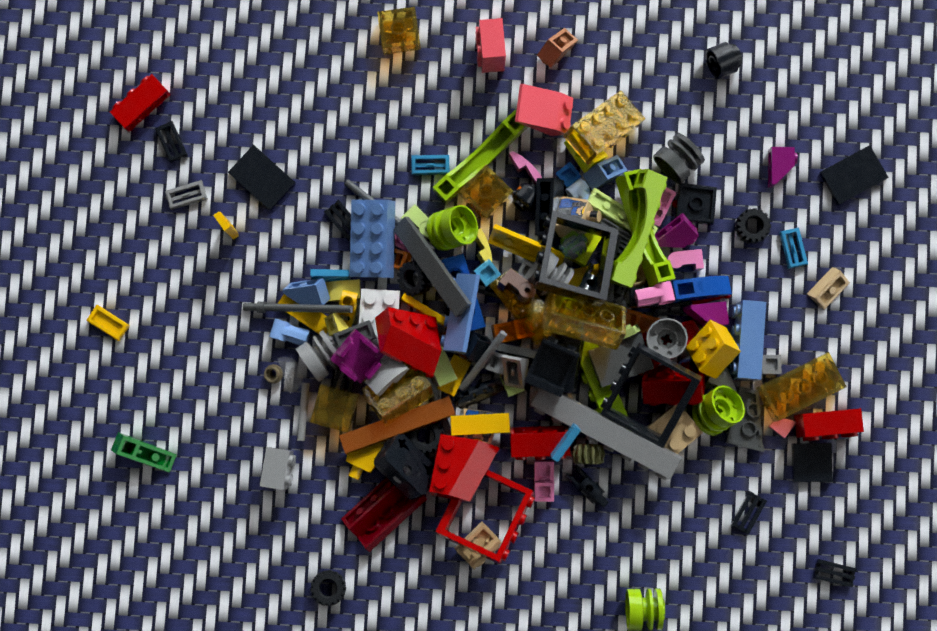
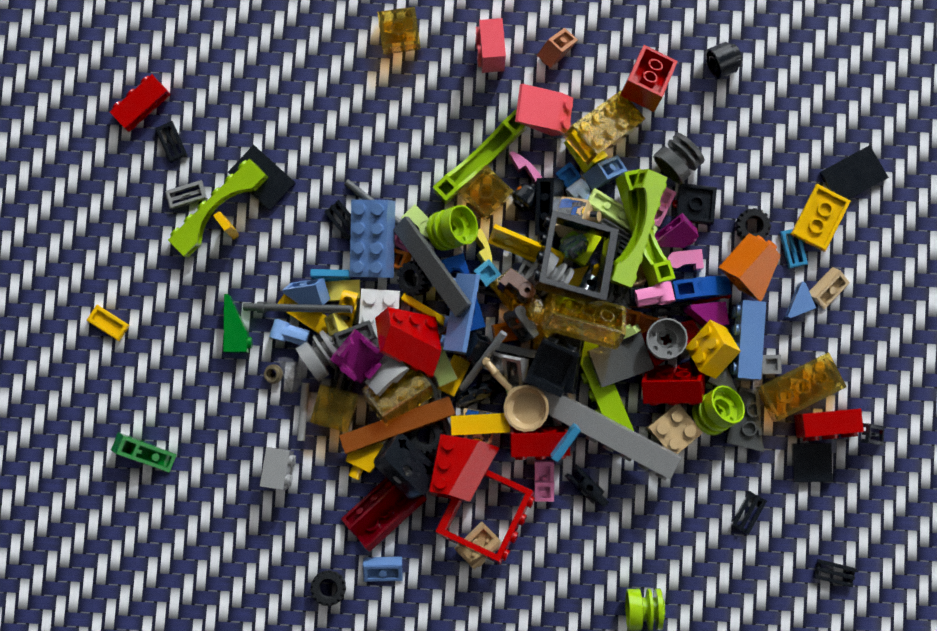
dark azure tile [411,155,450,175] -> none
olive gear [572,444,605,465] -> none
black window [600,343,702,448] -> none
magenta slope [768,147,798,188] -> none
tile [768,419,796,438] -> none
none -> lime arch [168,159,269,257]
none -> green slope [223,294,253,353]
none -> medium blue slope [363,557,403,582]
none -> tan piece [482,357,549,432]
none -> dark grey plate [503,305,540,343]
none -> red brick [620,45,678,112]
none -> orange slope [718,233,781,301]
none -> medium blue slope [784,281,816,320]
none -> yellow tile [790,184,851,252]
none -> black tile [861,423,885,446]

